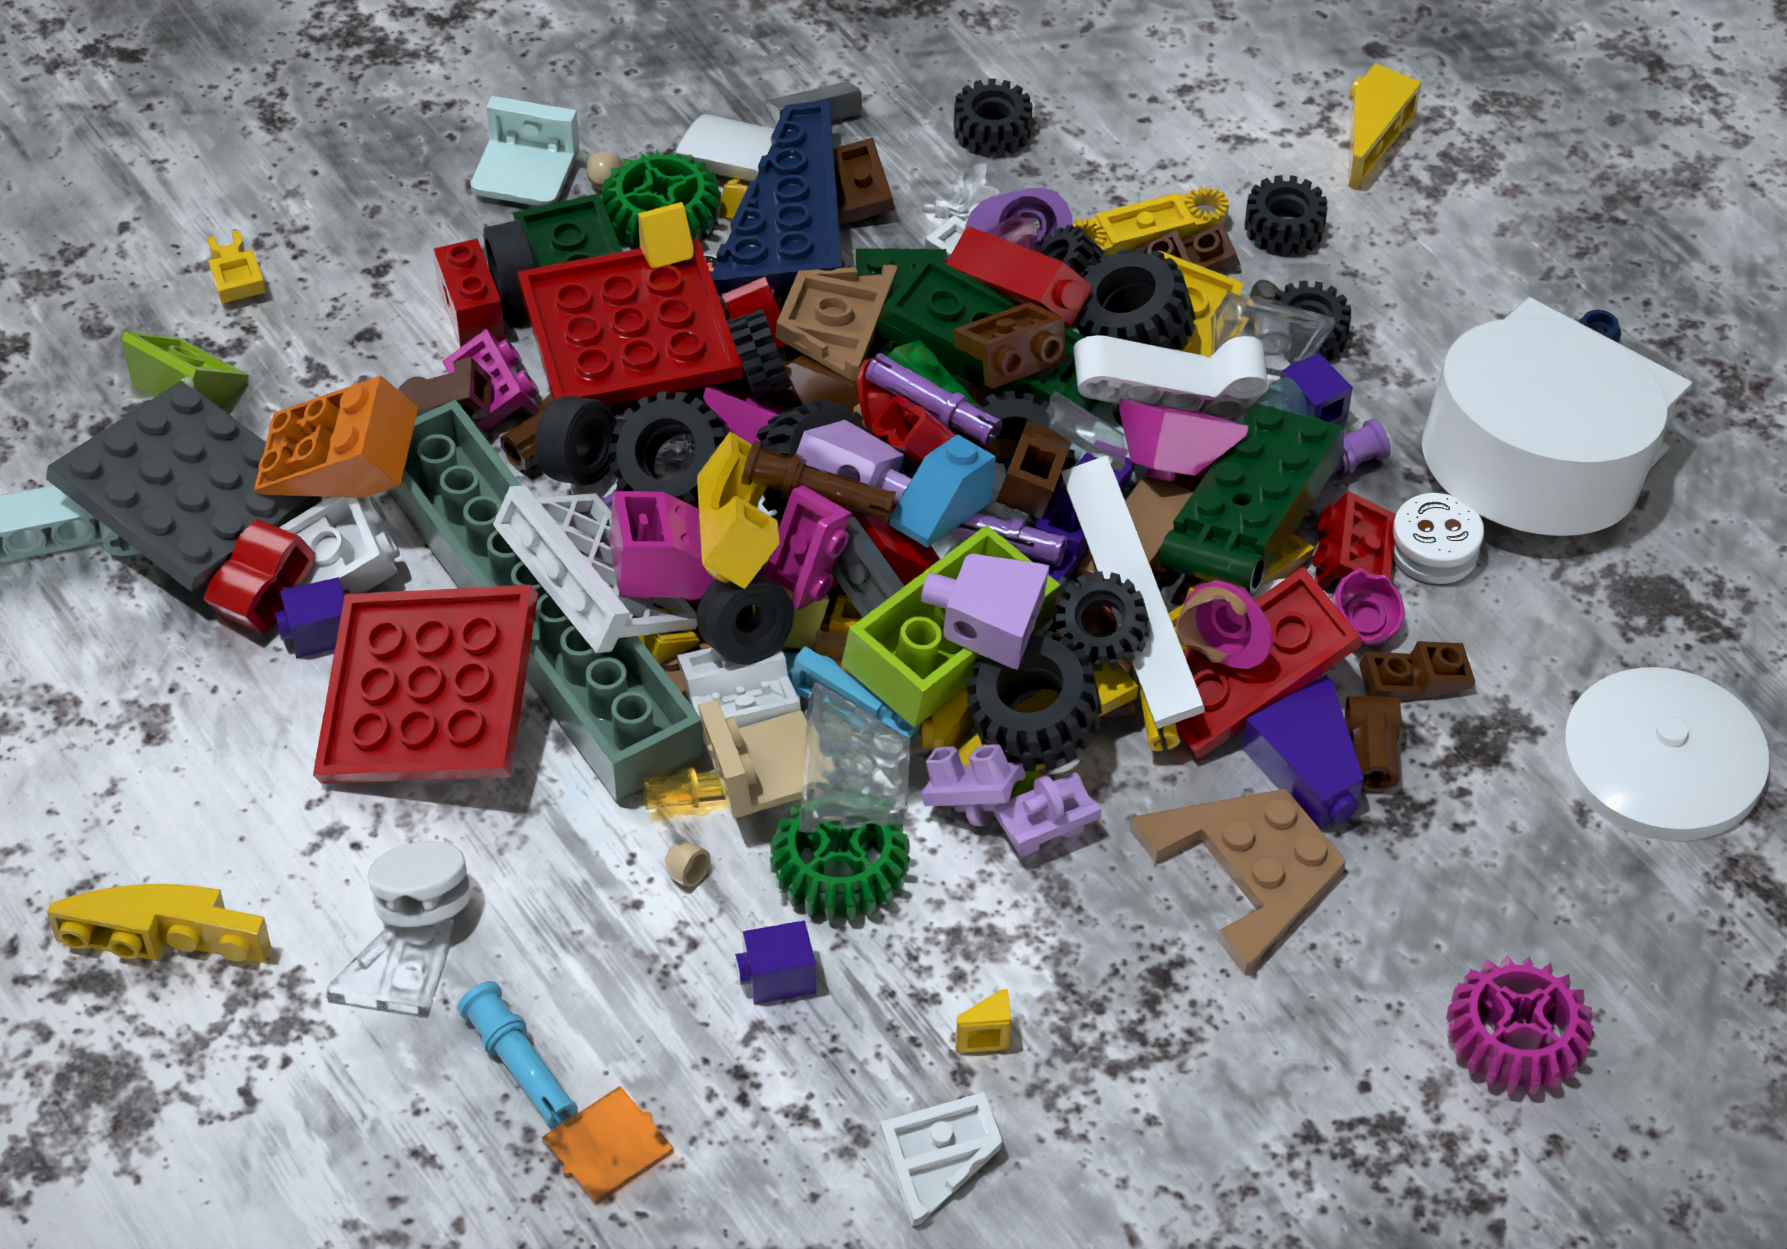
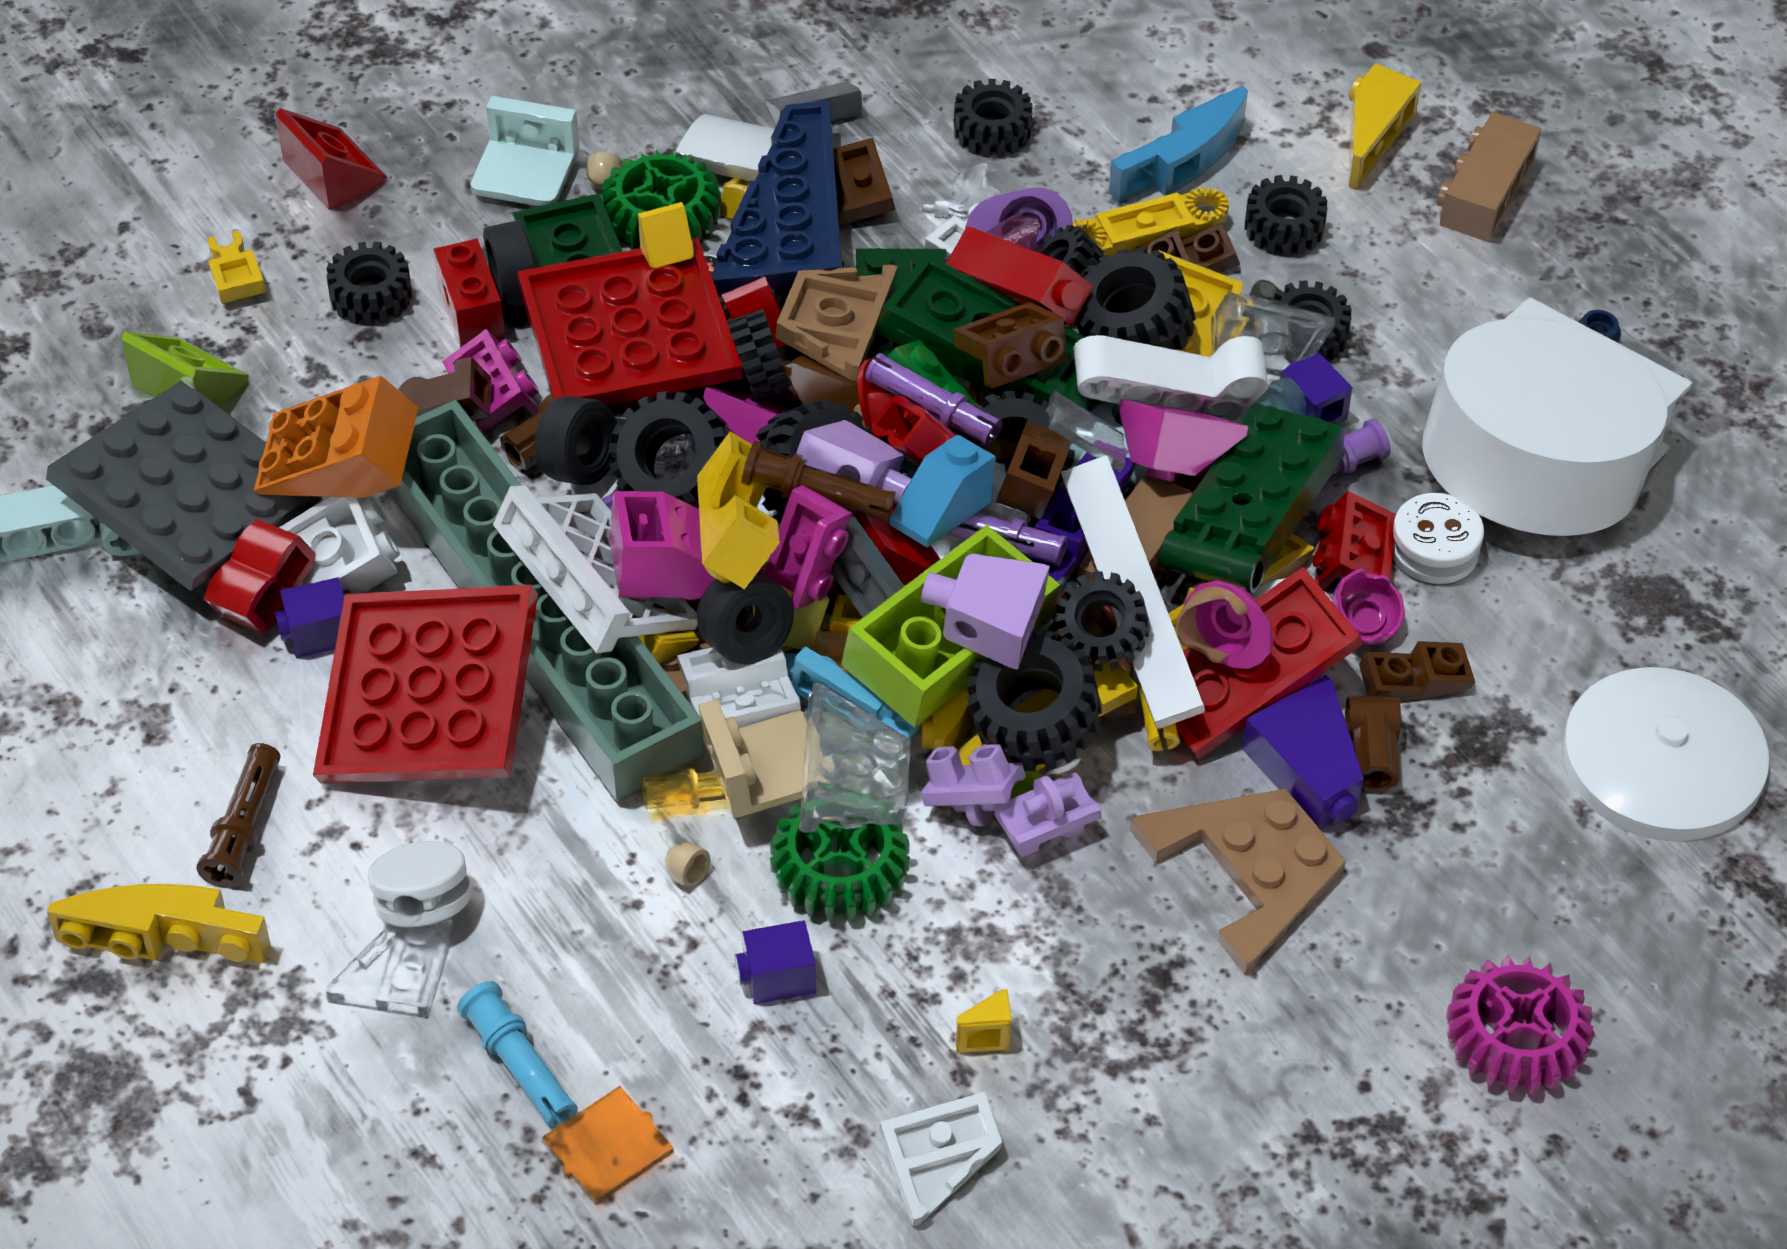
none -> reddish brown pin [196,743,281,888]
none -> red slope [275,108,387,210]
none -> black tyre [326,242,412,326]
none -> dark azure slope [1109,86,1248,203]
none -> medium nougat brick [1437,112,1542,242]

